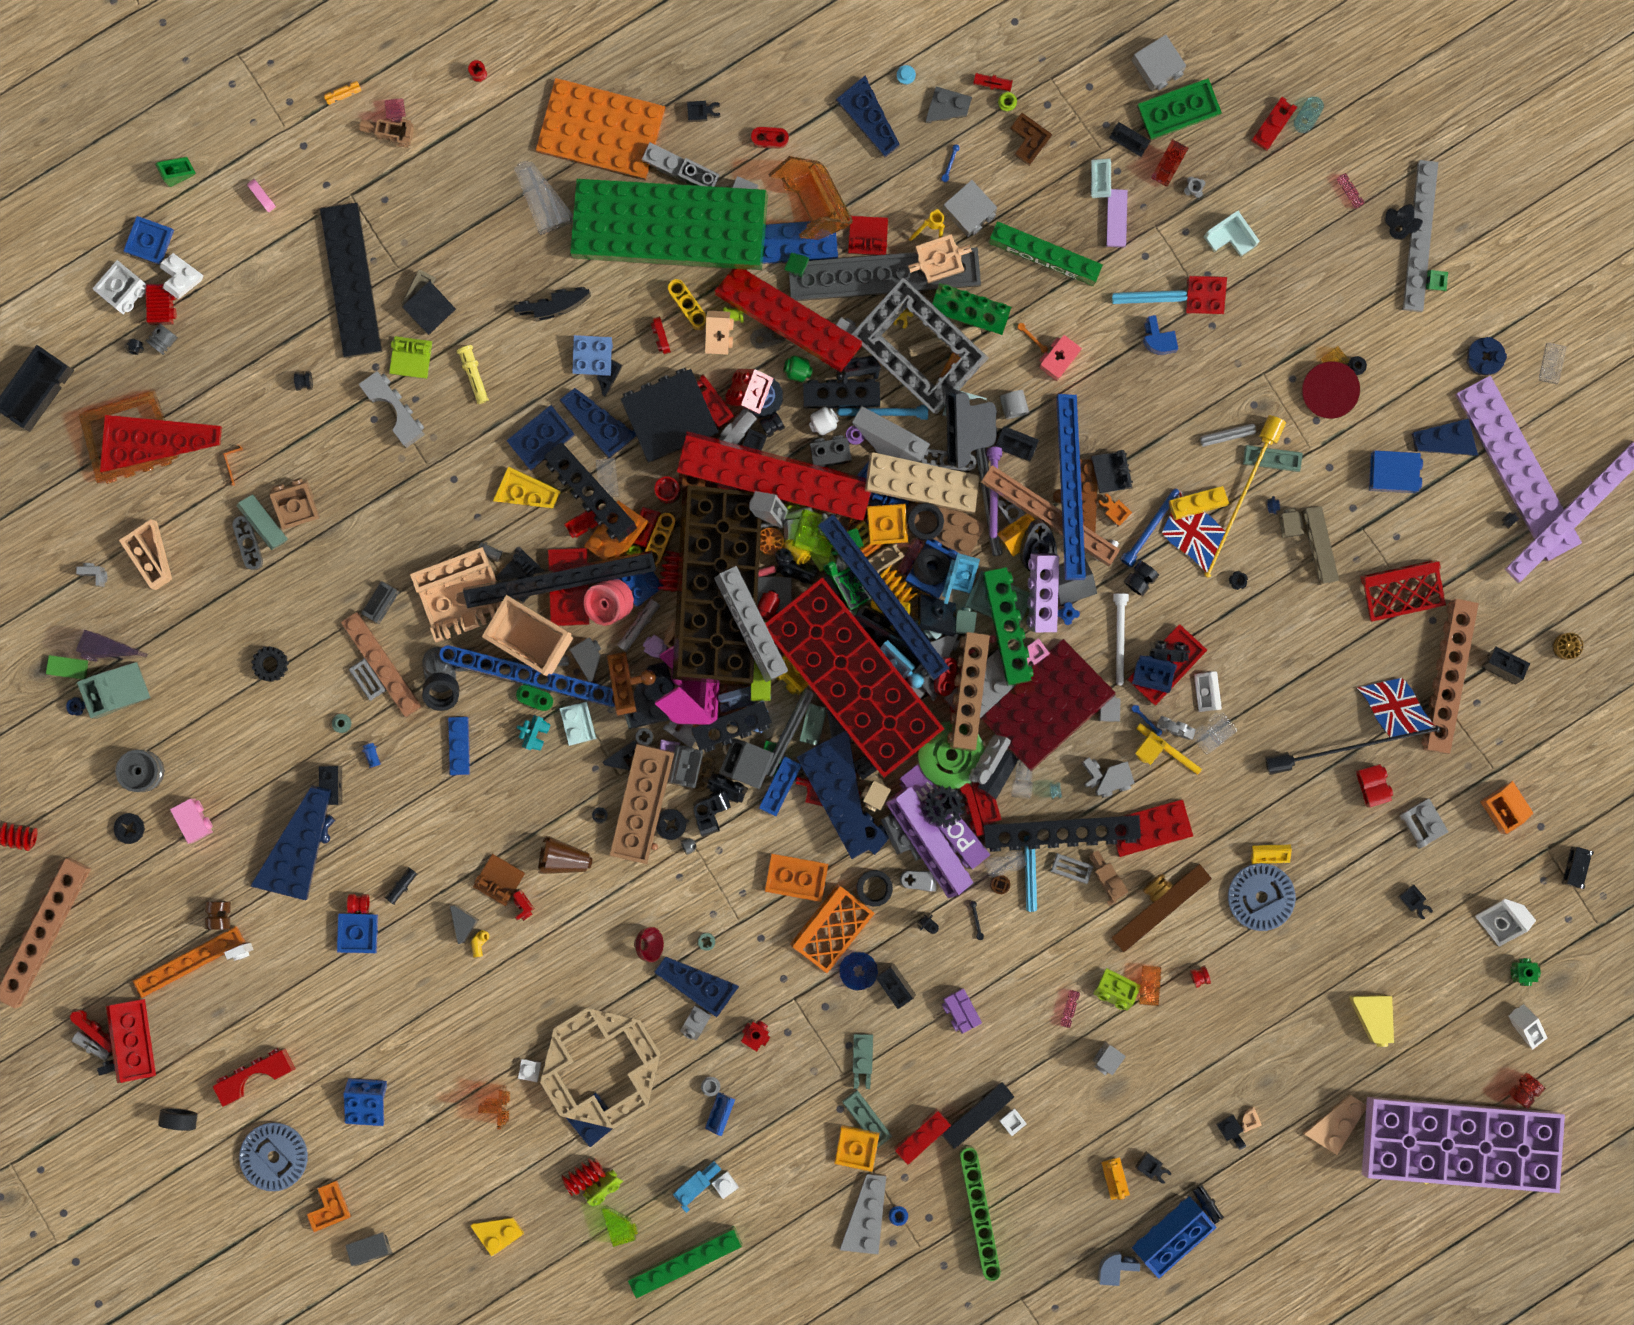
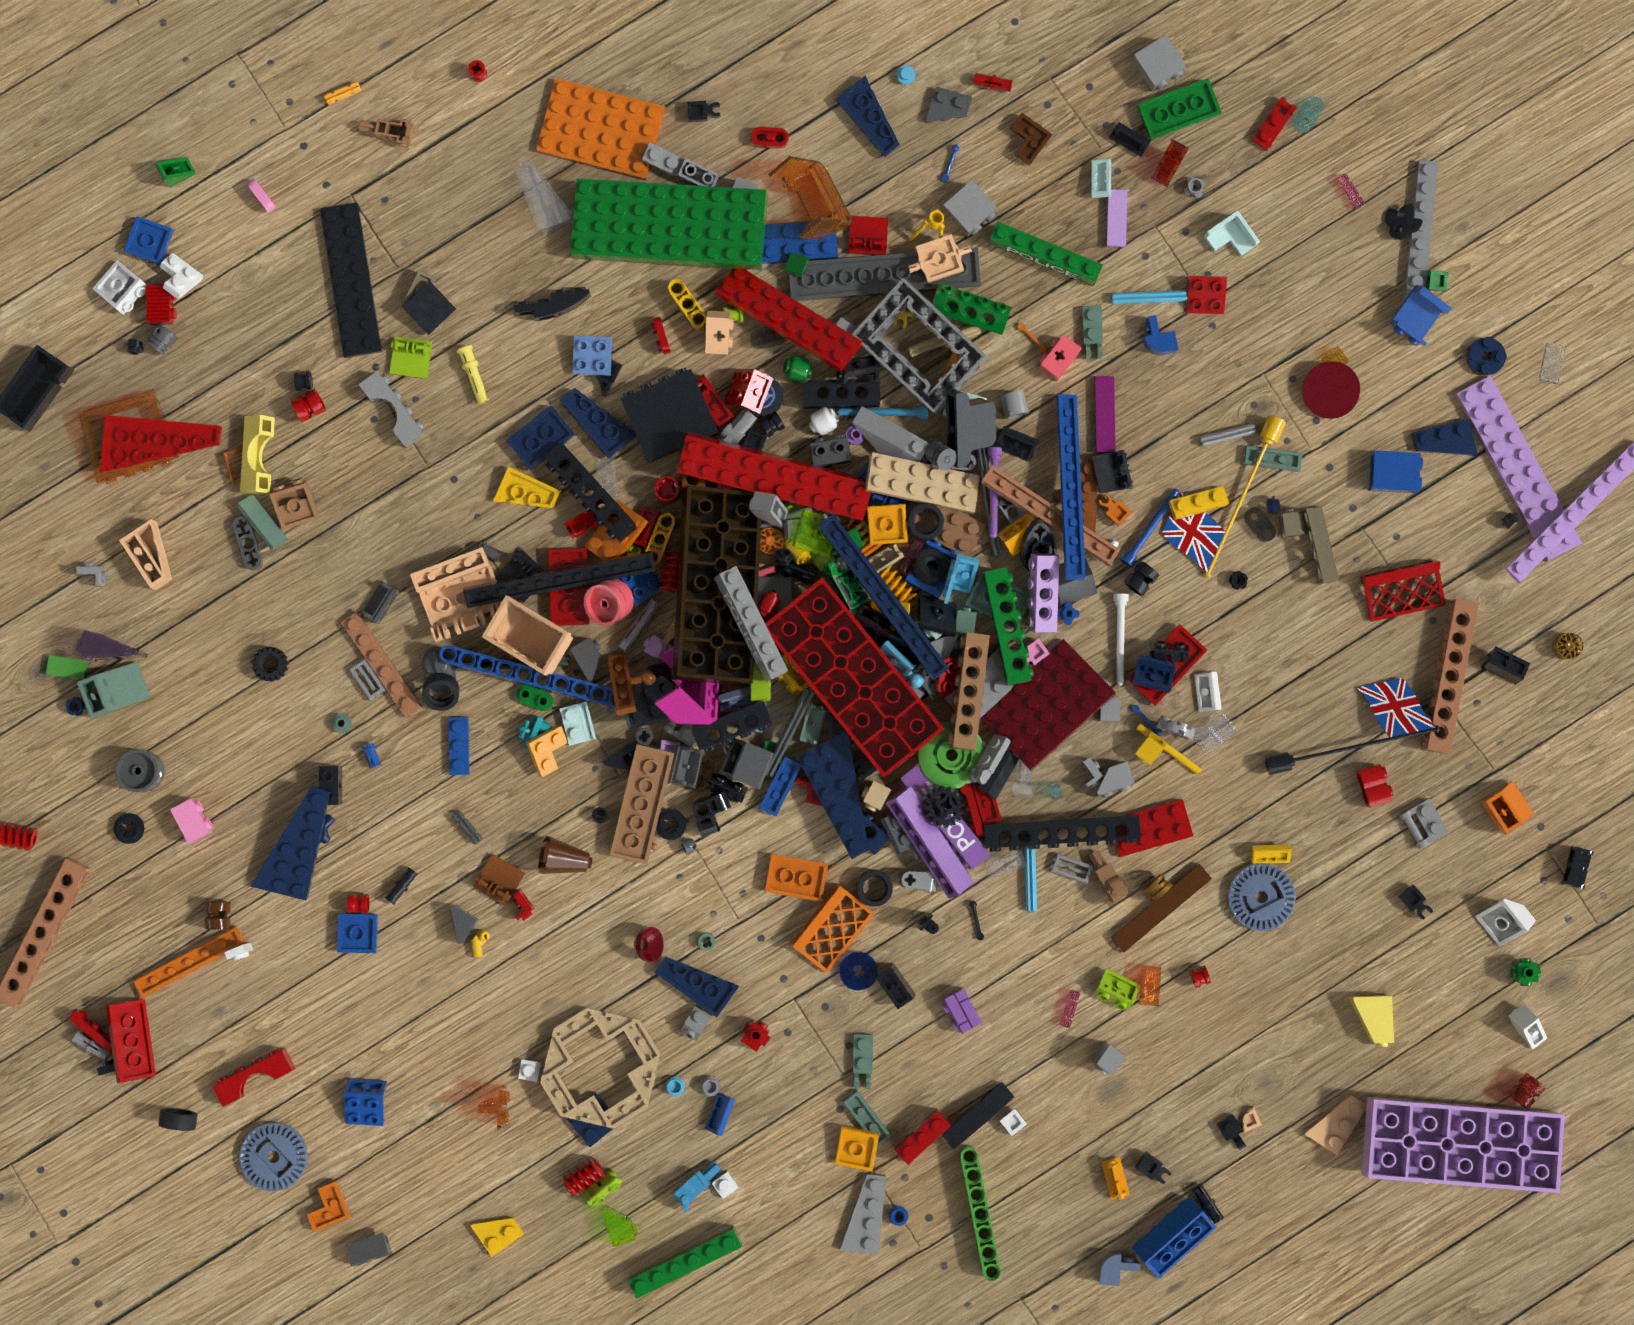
clear pink bracket [385,98,406,122] -> none
reddish brown wheel [990,875,1011,895] -> none
lime plate [998,92,1017,112] -> none
black plate [1347,356,1367,375] -> none
none -> light yellow arch [240,415,275,494]
none -> red wheel [291,389,326,422]
none -> dark grey axle [452,811,482,844]
none -> light orange plate [526,725,568,777]
none -> medium azure plate [666,1076,685,1096]
none -> dark grey piece [925,441,957,470]
none -> sand green hinge [1082,306,1103,359]
none -> magenta tile [1094,376,1116,453]
none -> clear smoke plate [1244,508,1276,542]
none -> blue panel [1389,285,1451,346]

